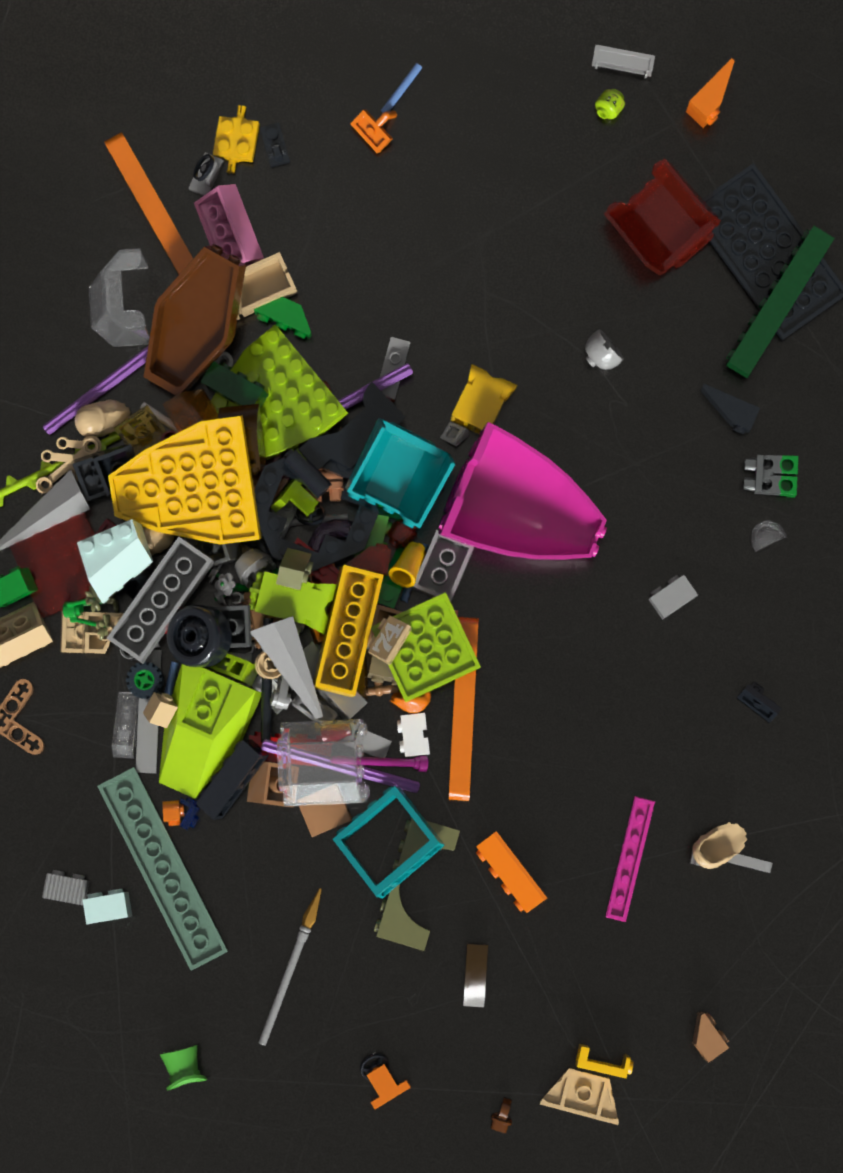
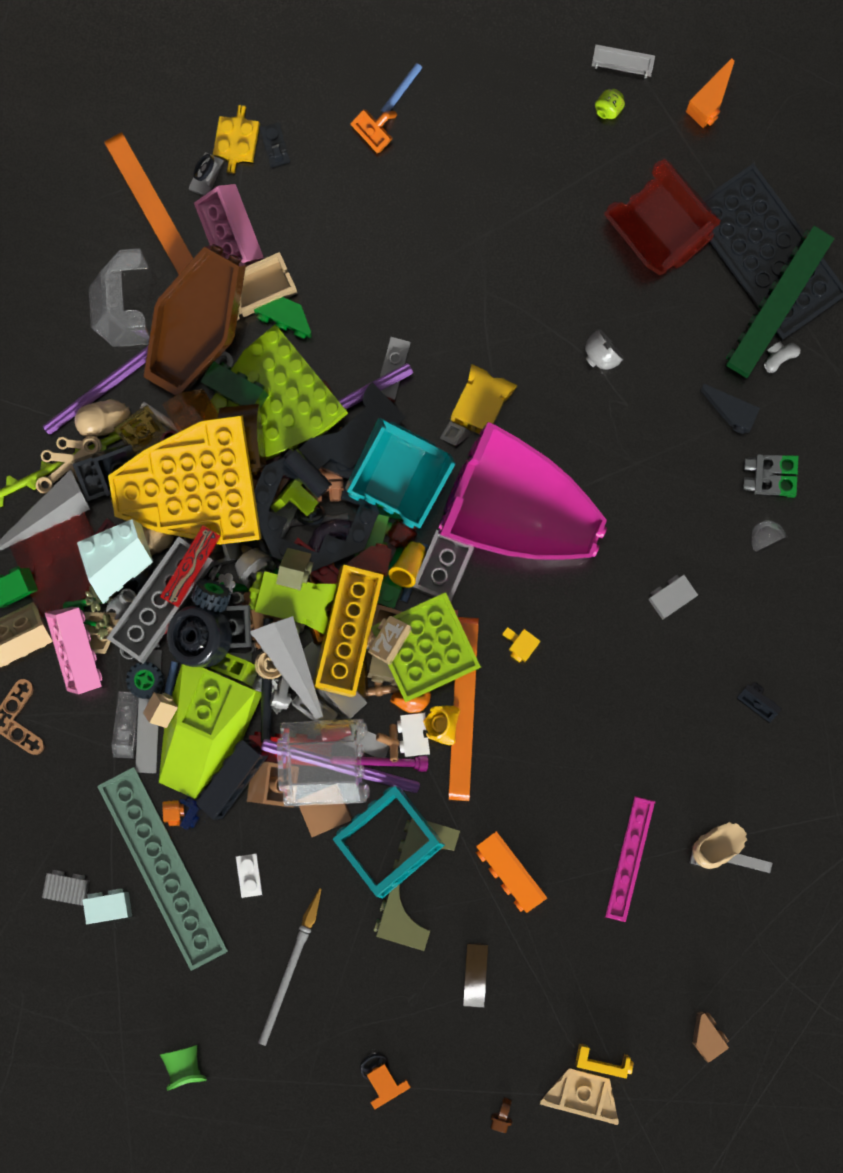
none -> bright pink slope [45,607,102,694]
none -> light grey piece [106,588,137,620]
none -> red tile [160,526,221,608]
none -> black wheel [191,579,231,612]
none -> white plate [236,854,263,898]
none -> medium nougat piece [376,724,400,762]
none -> yellow hair [423,705,460,745]
none -> yellow brick [502,627,541,663]
none -> light grey piece [764,341,801,373]

